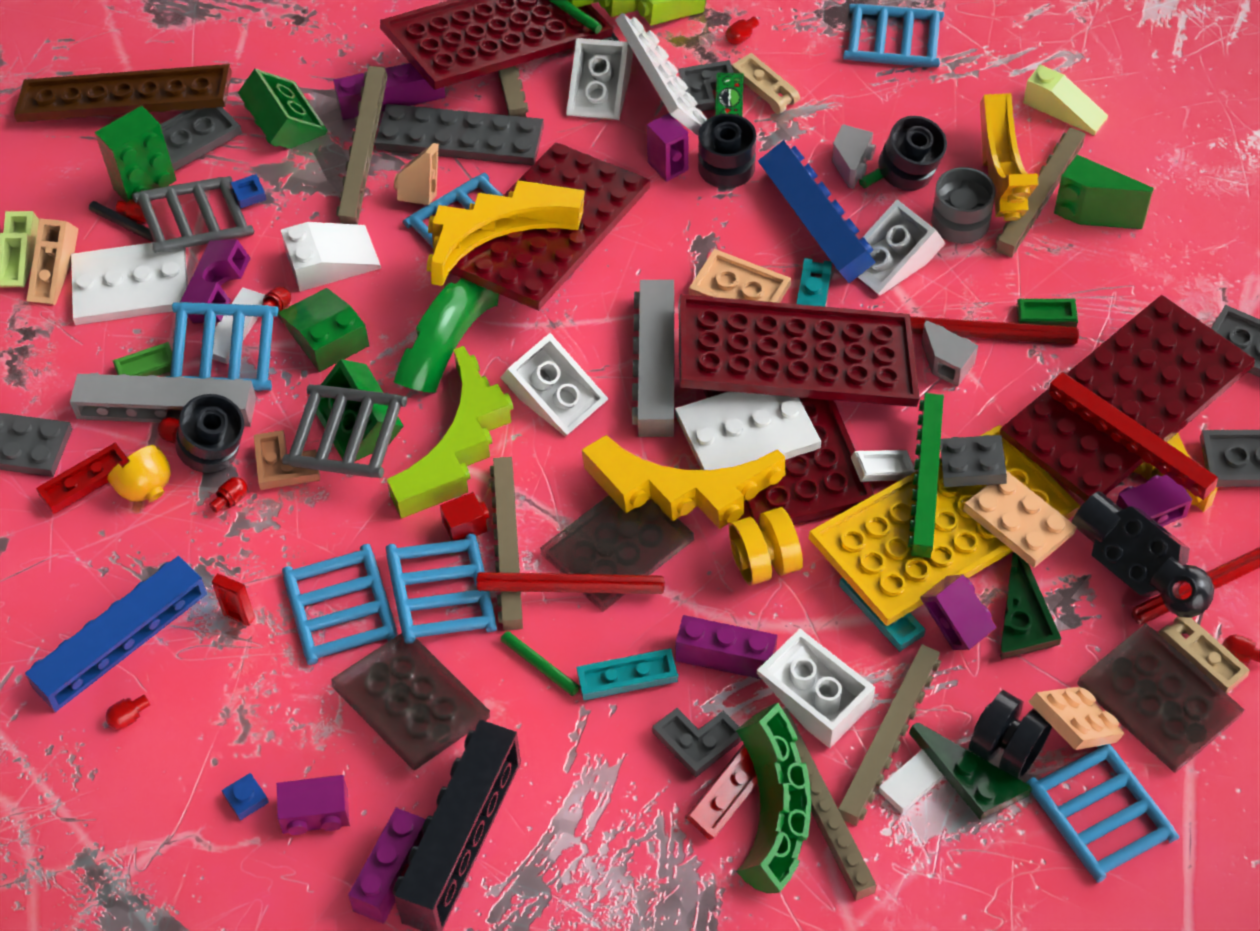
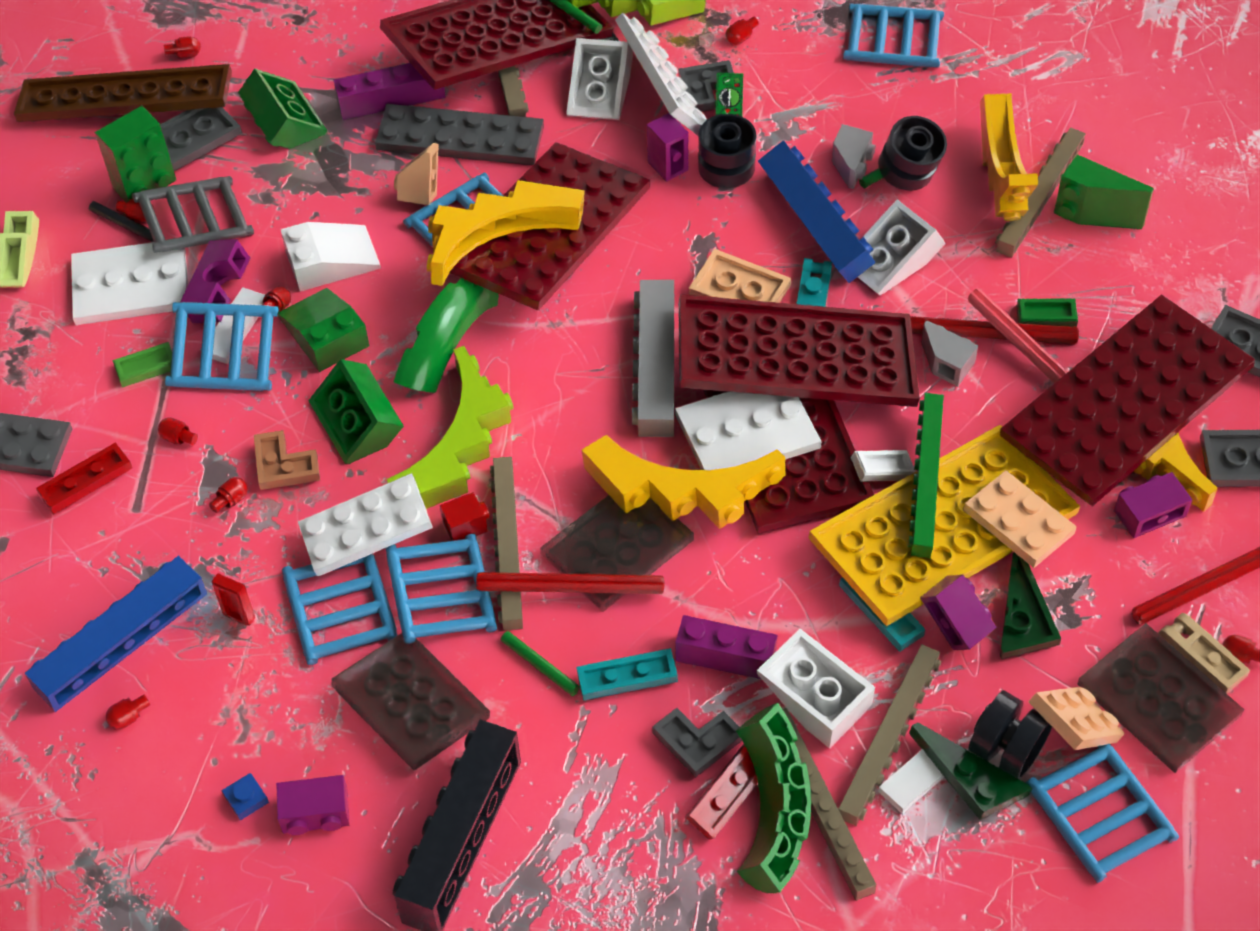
light nougat slope [26,218,78,305] -> none
light grey brick [70,373,257,427] -> none
yellow cylinder [107,445,171,502] -> none
black wheel [175,394,244,473] -> none
blue plate [231,174,267,208] -> none
dark grey bar [282,384,407,478] -> none
dark tan piece [336,66,388,225] -> none
magenta arch [348,807,426,924] -> none
white slope [500,333,608,437] -> none
yellow wheel [729,507,803,586] -> none
tan plate [731,53,800,114] -> none
dark grey wheel [931,167,996,244] -> none
dark grey plate [940,435,1007,487] -> none
yellowish green slope [1023,64,1108,135] -> none
red piece [1049,372,1218,500] -> none
black brick [1072,491,1214,618] -> none
none -> red cylinder [163,36,201,58]
none -> white plate [298,473,433,577]
none -> coral axle [967,288,1068,383]

